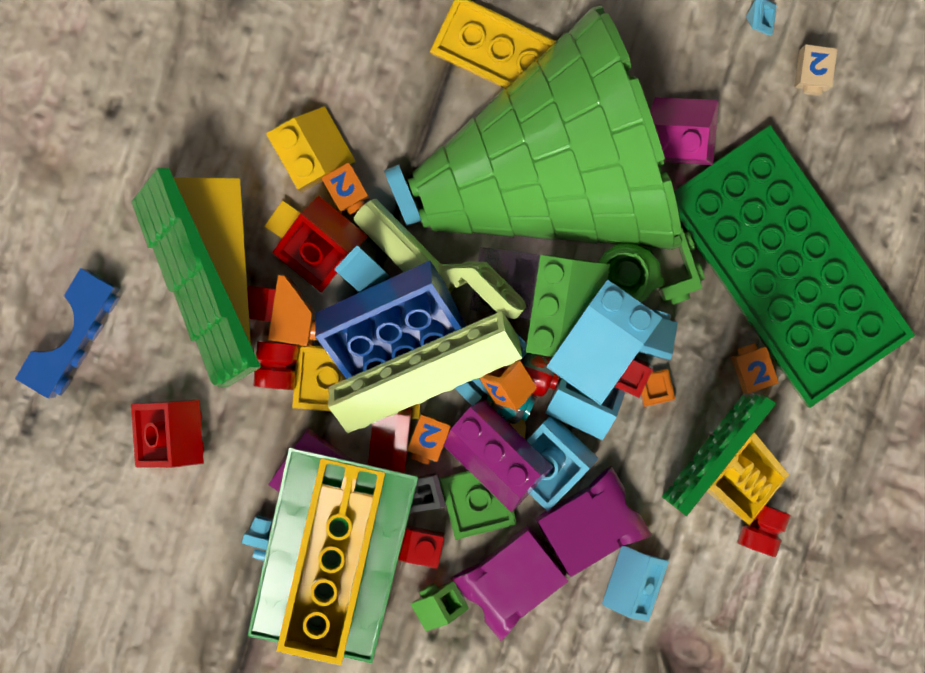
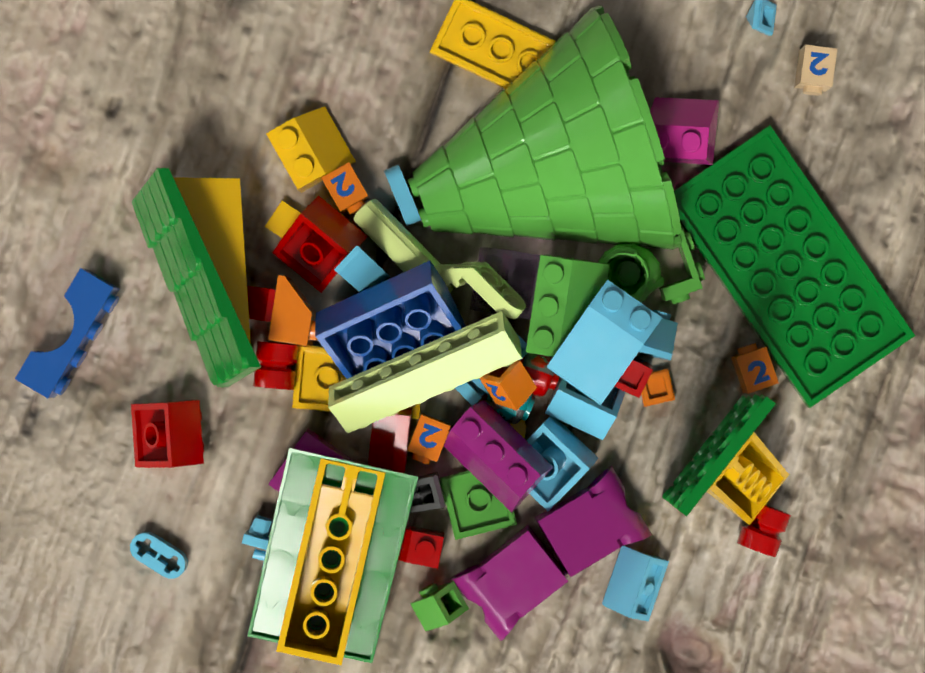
none -> medium azure beam [130,532,188,579]

